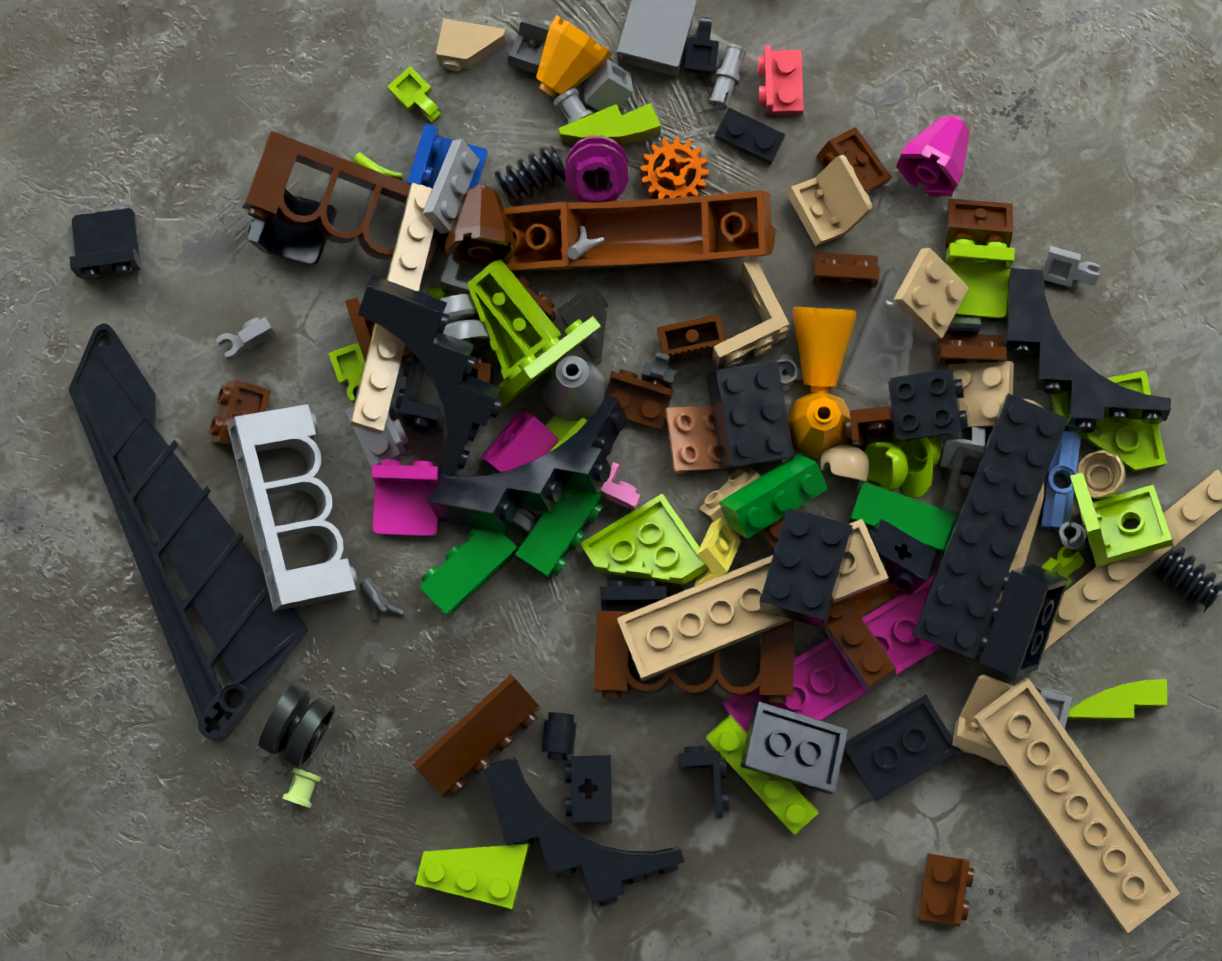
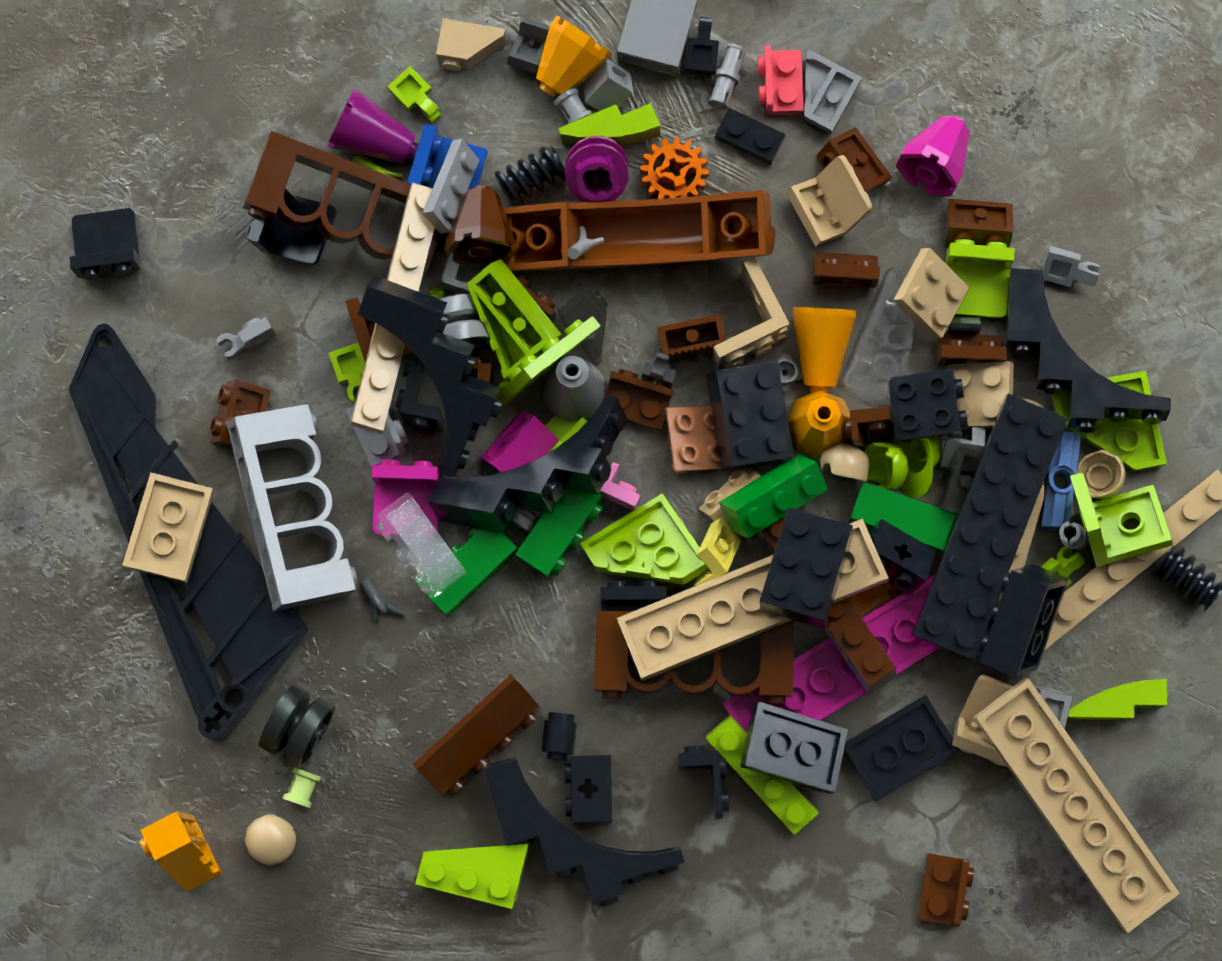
none -> tan plate [122,472,215,583]
none -> light orange wedge [140,811,222,892]
none -> tan hair [244,814,296,866]
none -> magenta cone [327,88,419,164]
none -> clear wedge [376,492,468,596]
none -> light grey wing [804,50,862,134]

